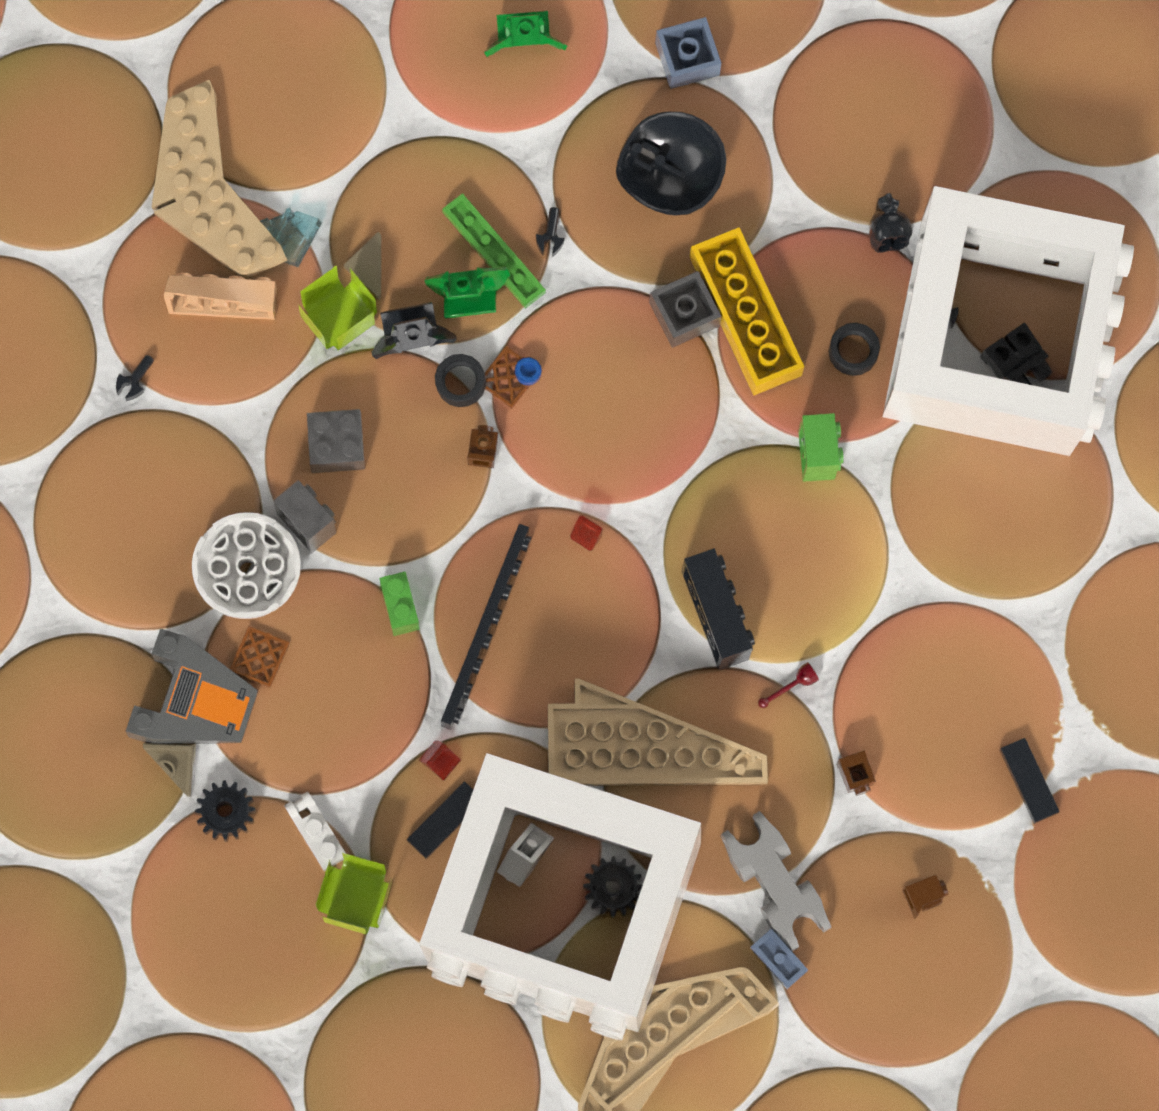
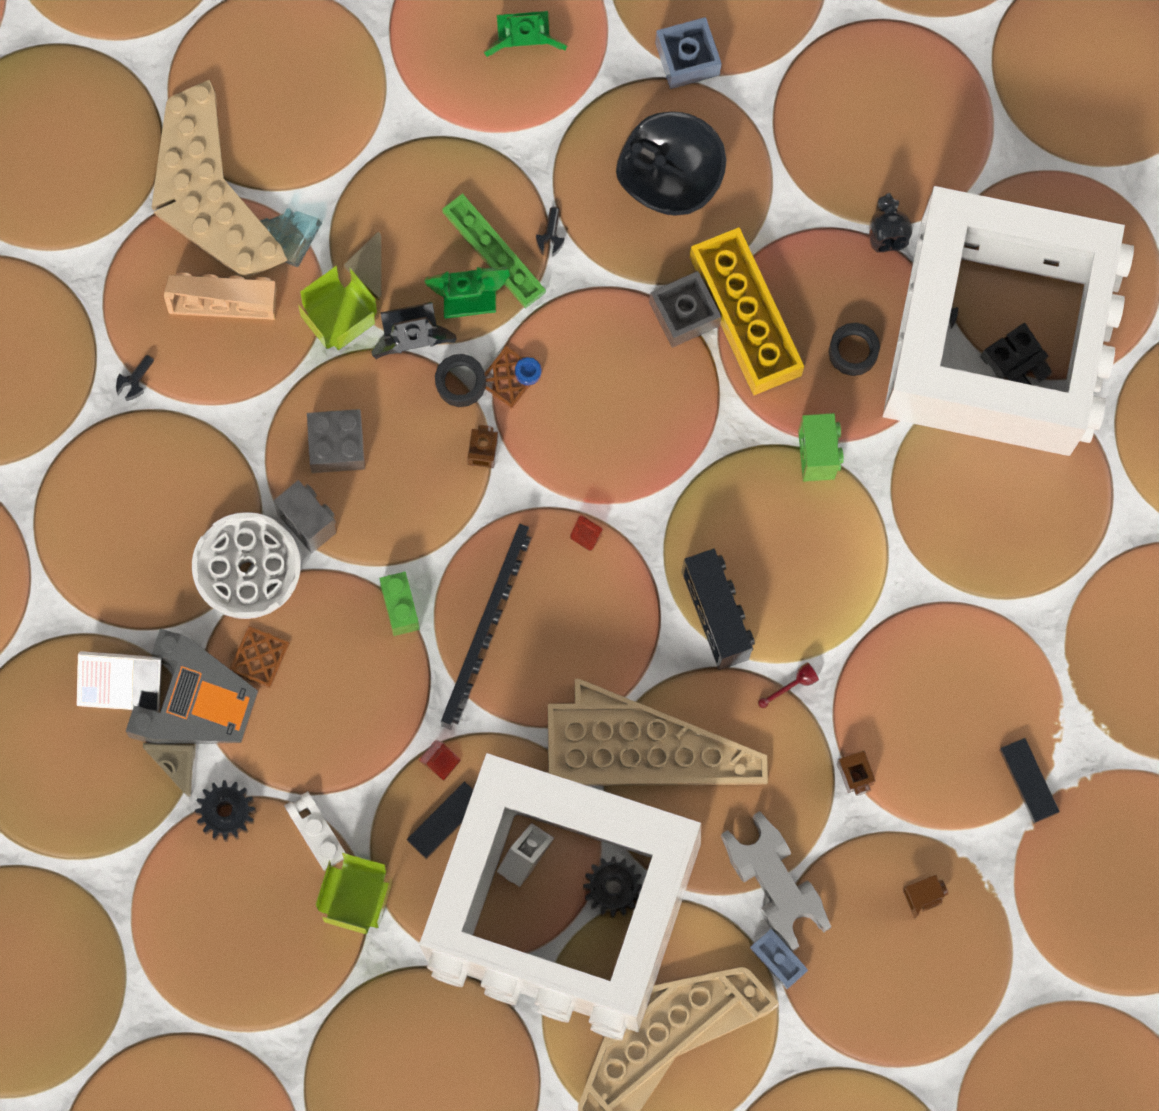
none -> tile [77,651,162,712]

